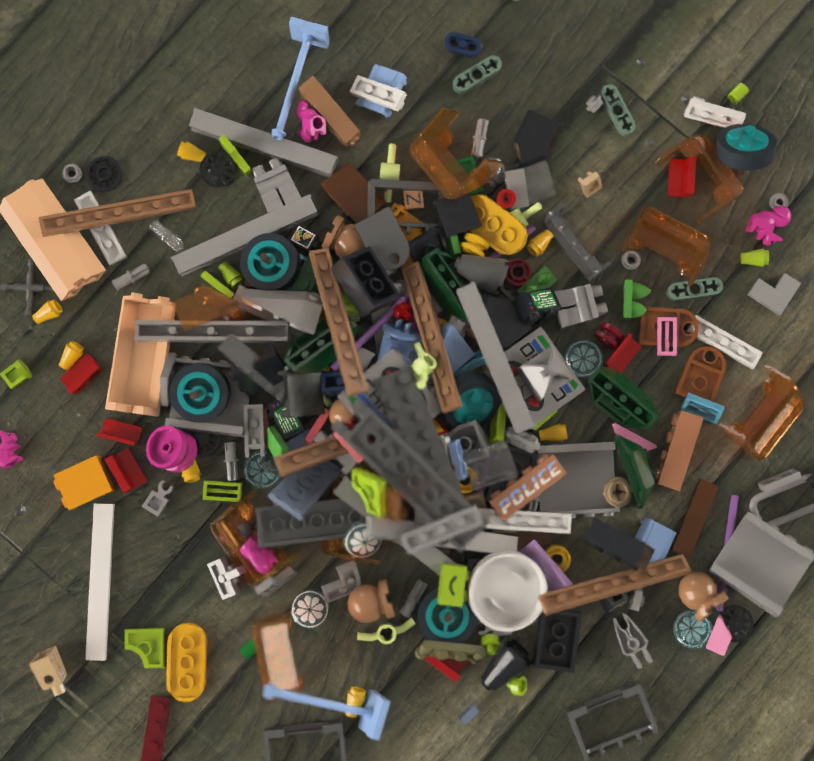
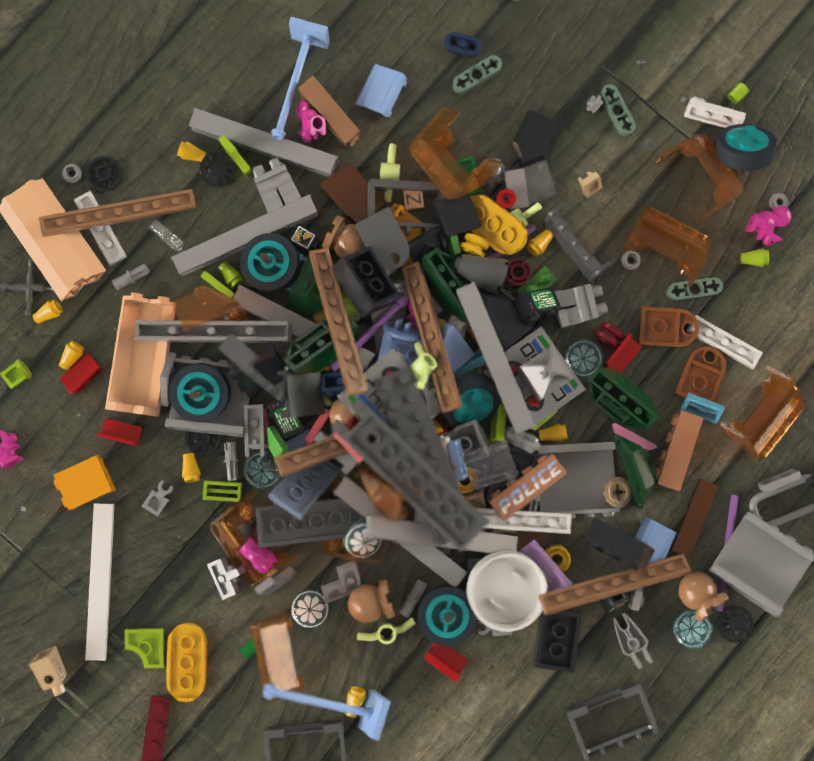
red panel [105,448,148,493] -> none
dark pink wheel [146,426,197,473] -> none
light grey wedge [241,289,323,335] -> none
white hinge [349,75,407,111] -> none
lime tile [352,467,386,518] -> none
red tile [393,302,413,322] -> none
light grey tile [401,505,484,555] -> none
olive plate [415,640,487,665] -> none
lime brick [437,562,470,607] -> none
sand blue tile [459,703,479,725] -> none
light grey axle [471,119,488,158] -> none
lime tile [480,634,500,655] -> none
black cone [481,636,534,691] -> none
lime tile [507,676,527,696] -> none
bright green tile [623,280,651,320] -> none
bright pink tile [657,317,677,356] -> none
red panel [667,156,697,198] -> none
bright pink tile [706,615,732,656] -> none
light grey tile [747,273,801,315] -> none

